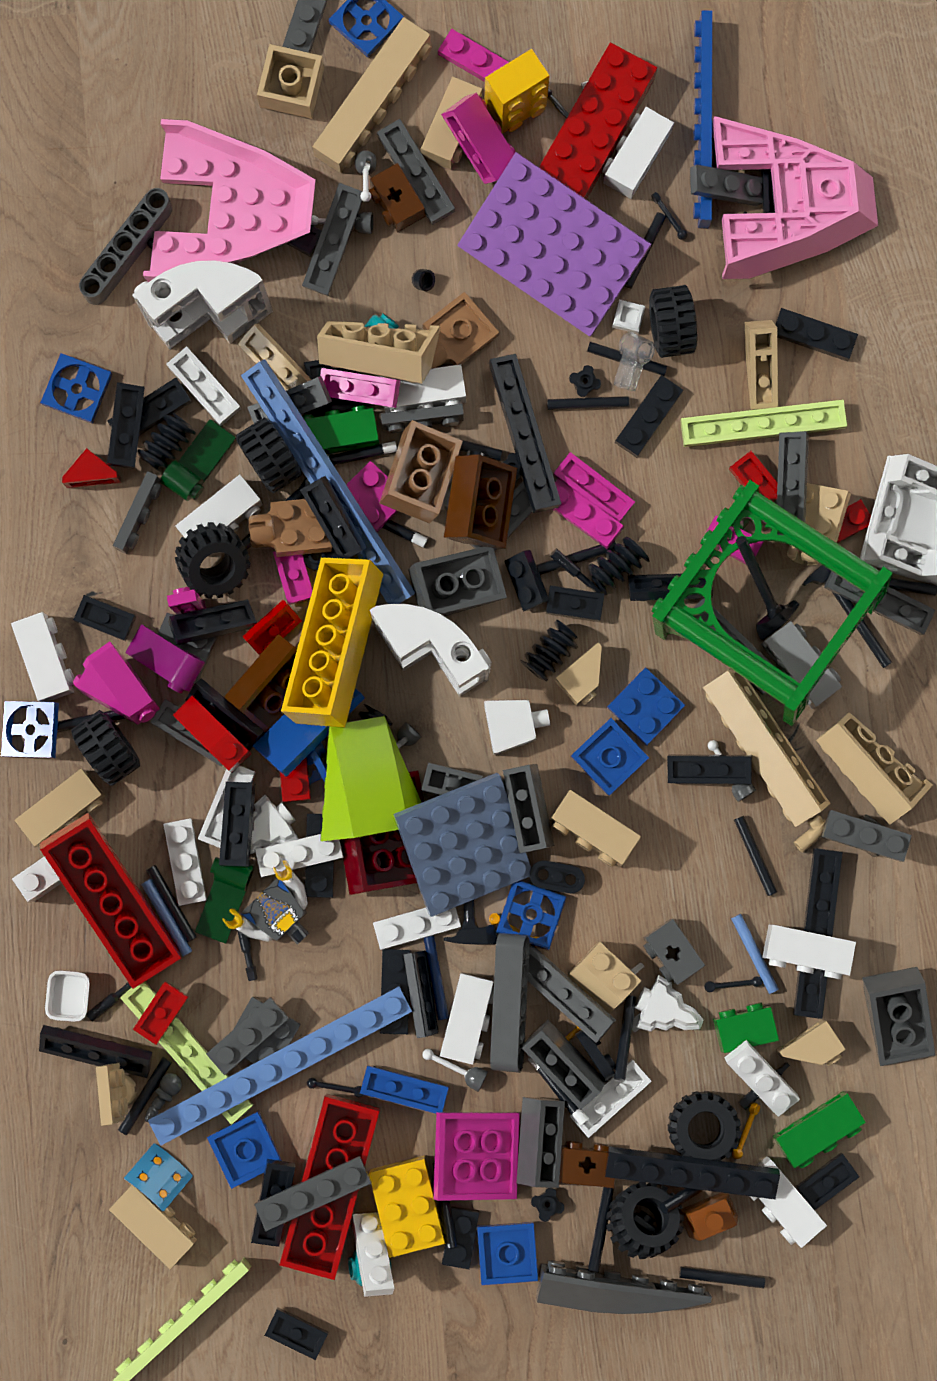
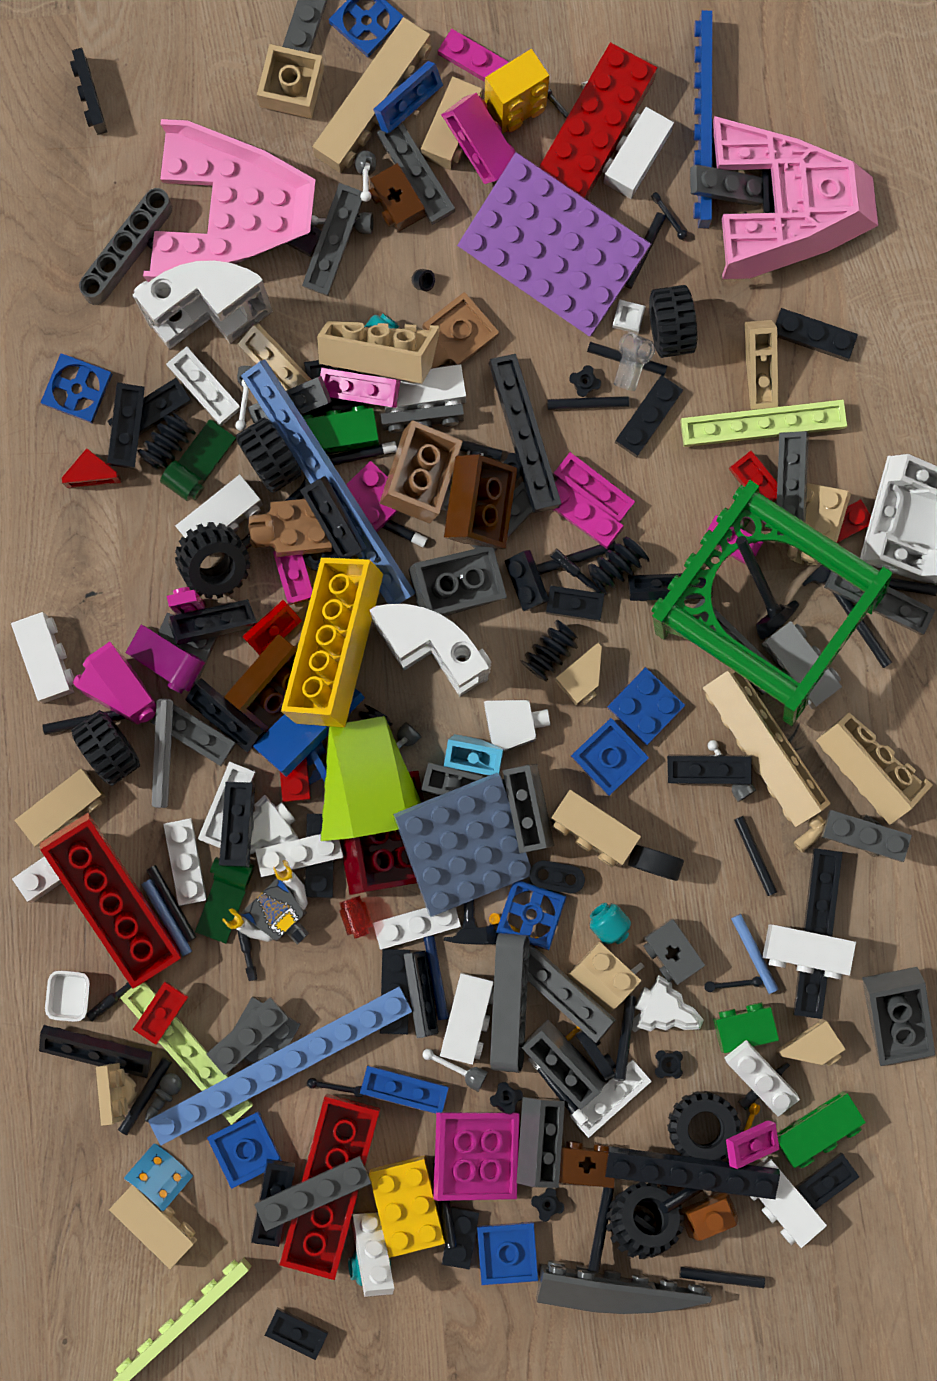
piece [1,701,59,758] -> none
black plate [73,595,136,642] -> none
dark grey plate [113,471,162,554] -> none
red slope [173,696,252,773] -> none
none -> black plate [70,48,108,135]
none -> light grey axle [152,699,173,808]
none -> white hinge [235,366,252,431]
none -> clear red brick [339,896,374,939]
none -> blue plate [373,61,443,133]
none -> medium azure slope [444,734,504,775]
none -> black plate [490,1082,523,1114]
none -> teal head [589,903,631,945]
none -> black tyre [628,844,684,881]
none -> black plate [655,1050,683,1079]
none -> dark pink plate [726,1121,779,1169]

